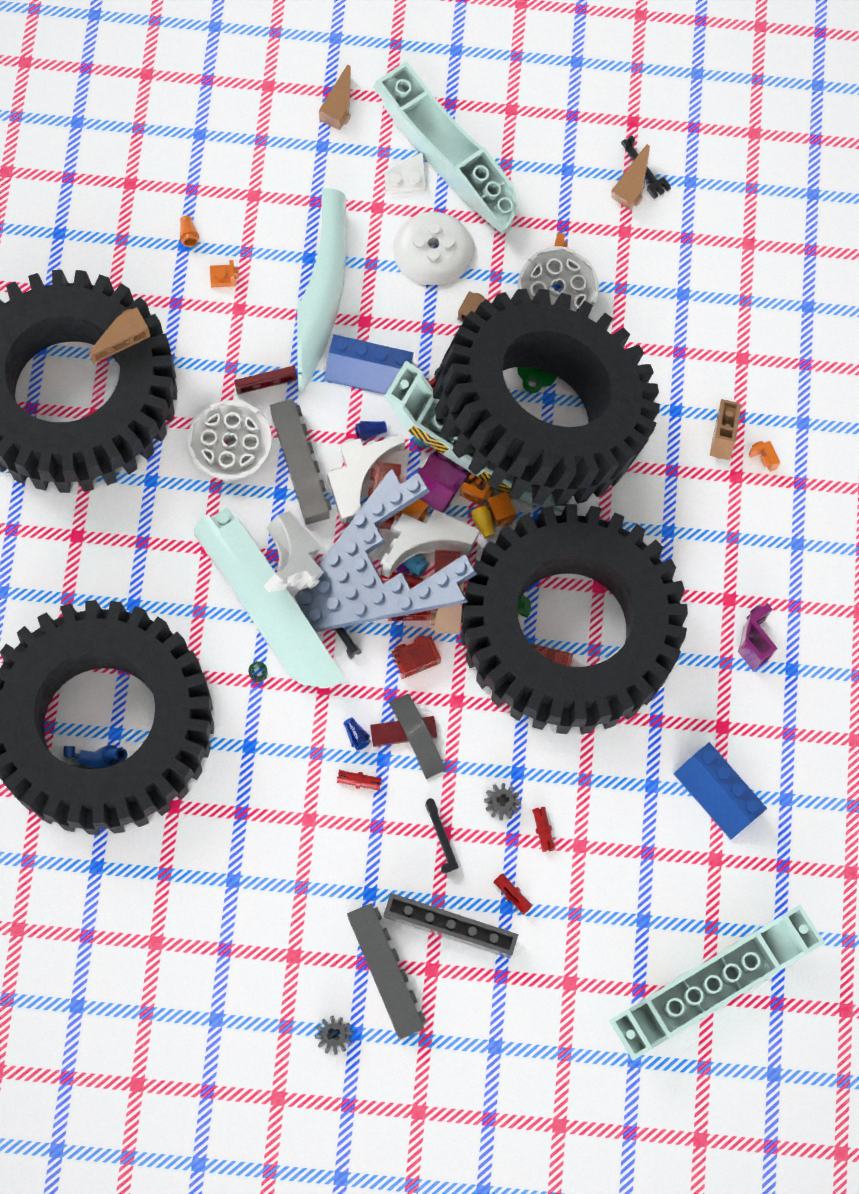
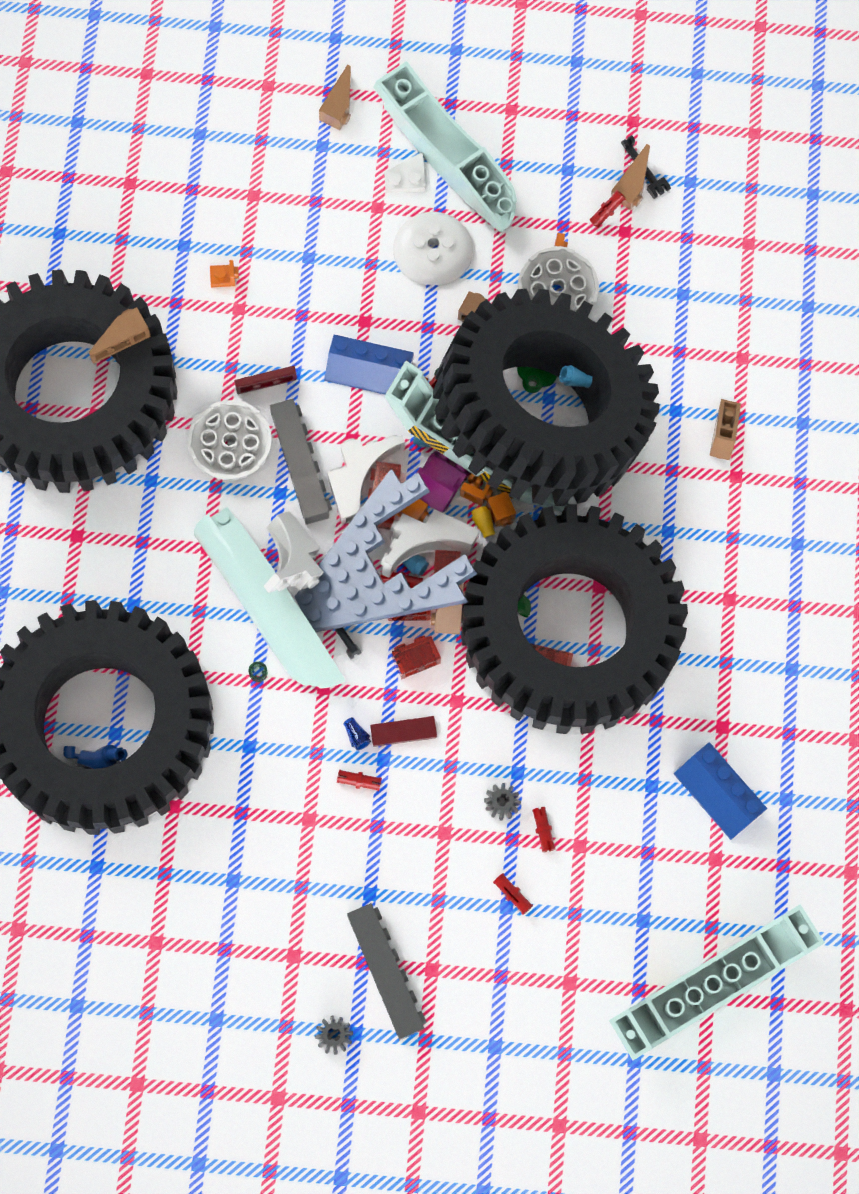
orange cone [180,215,200,247] -> none
light aqua slope [297,188,347,393] -> none
clear blue cone [355,421,387,441] -> none
dark grey brick [383,893,519,959] -> none
dark grey slope [389,694,446,780] -> none
black hinge [425,798,459,874] -> none
magenta piece [737,603,778,671] -> none
orange bracket [748,441,780,472] -> none
none -> dark azure cone [559,365,592,388]
none -> red pin [589,190,626,228]

